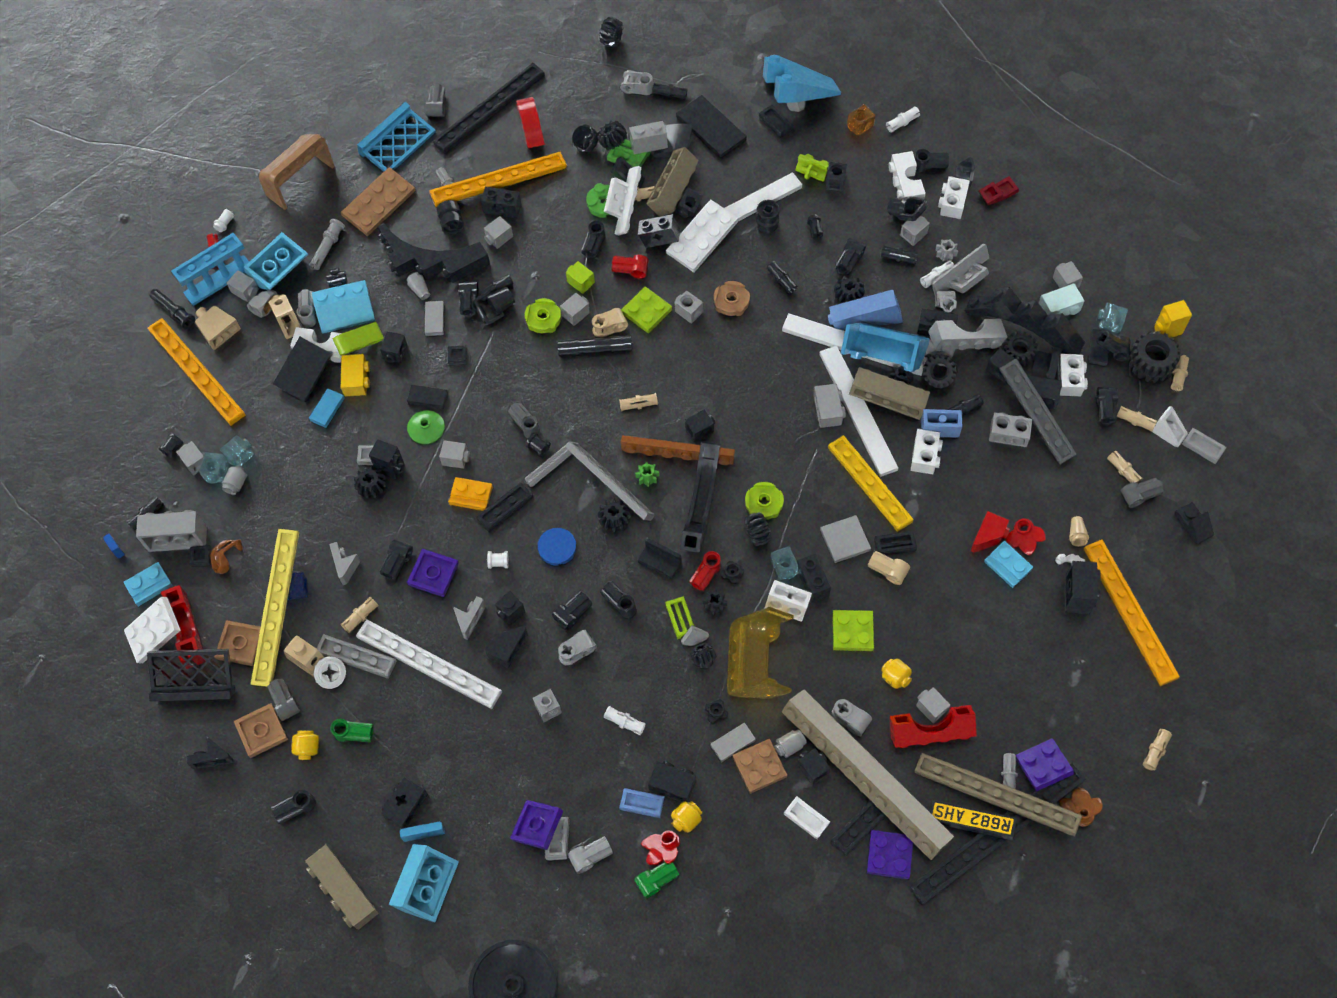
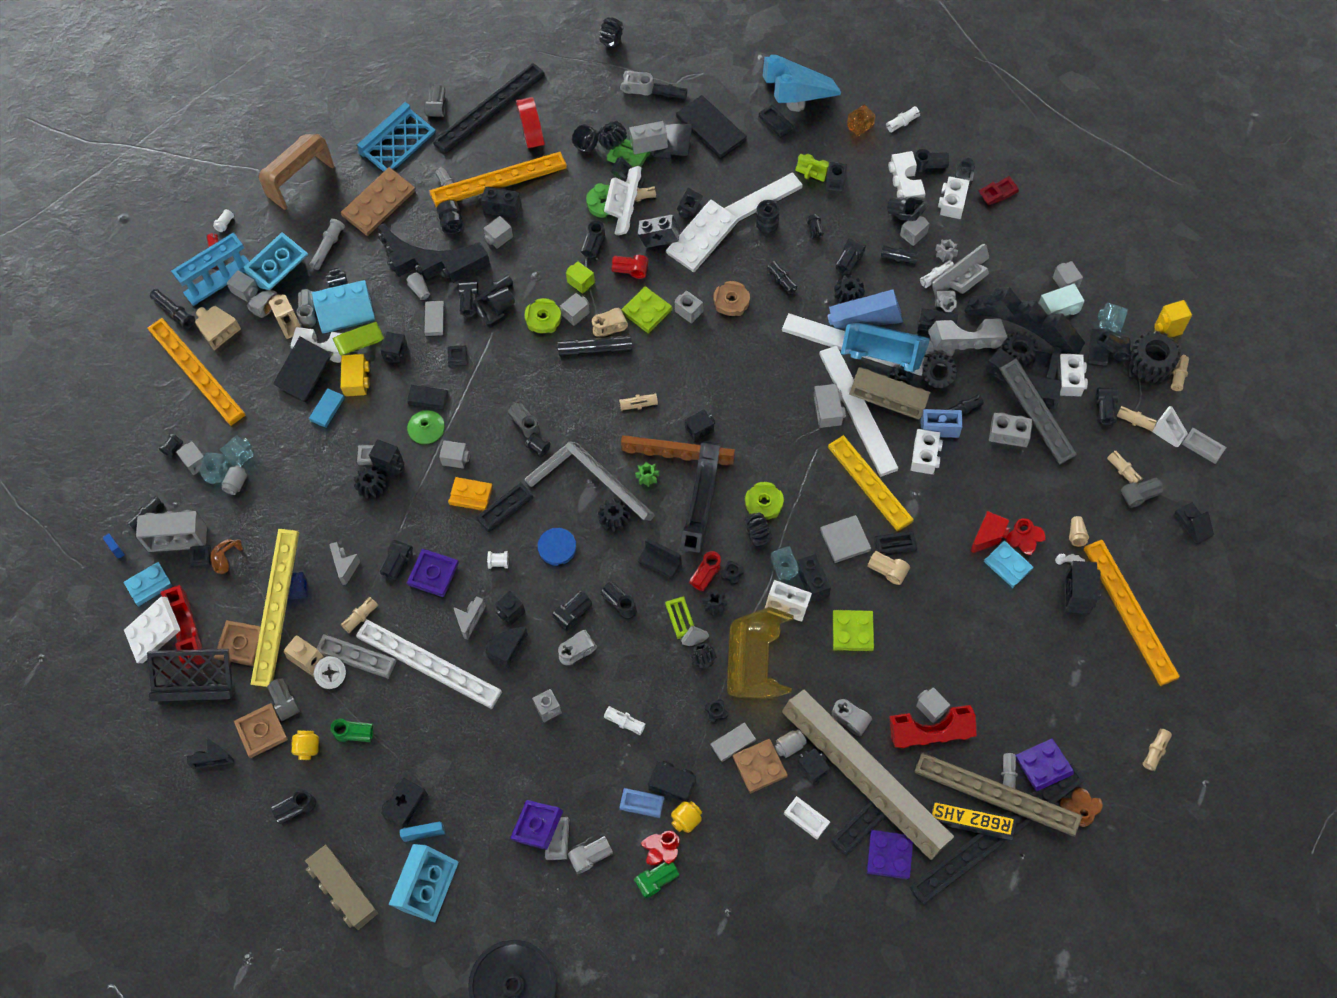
dark tan brick [646,147,699,217] -> none
yellow head [881,659,912,689] -> none

